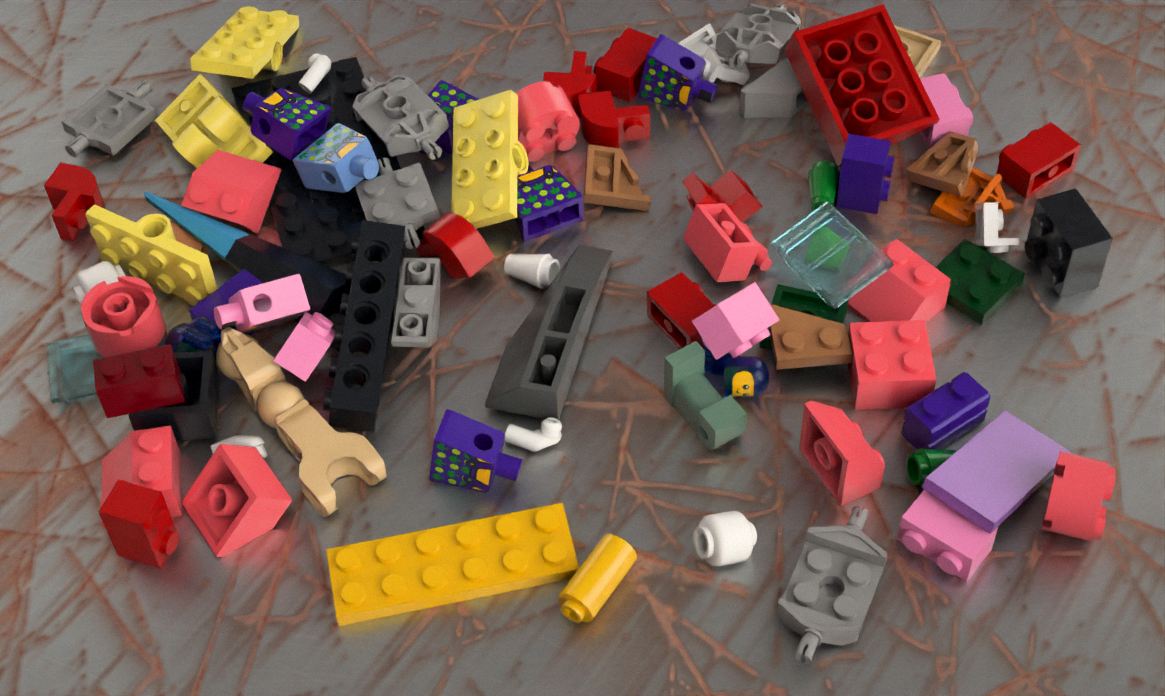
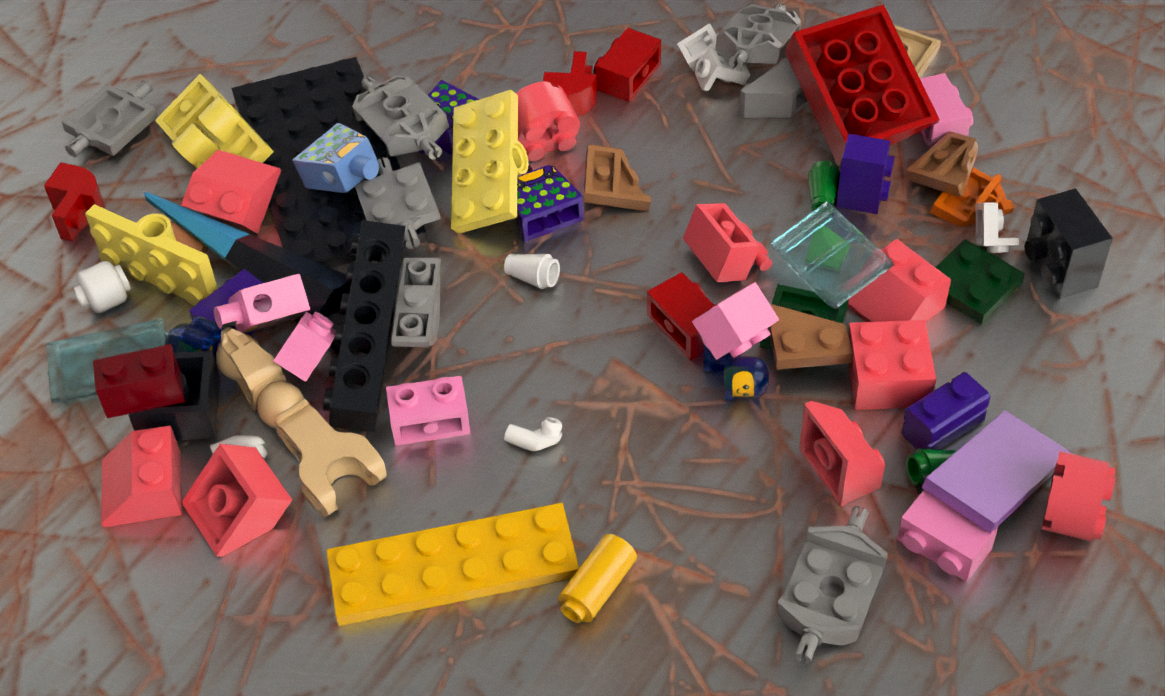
coral brick [81,276,166,358] -> none
red brick [98,479,179,568] -> none
light yellow plate [190,6,299,79] -> none
dark purple torso [243,88,331,160] -> none
white arm [298,53,331,93] -> none
red brick [413,212,495,279] -> none
dark purple torso [429,409,523,493] -> none
dark grey wedge [485,245,613,420] -> none
red brick [578,91,650,149] -> none
dark purple torso [638,34,718,112] -> none
sand green piece [664,341,748,450] -> none
red brick [682,169,763,223] -> none
white head [693,510,757,567] -> none
red brick [996,122,1081,199] -> none
none -> bright pink brick [386,376,471,446]

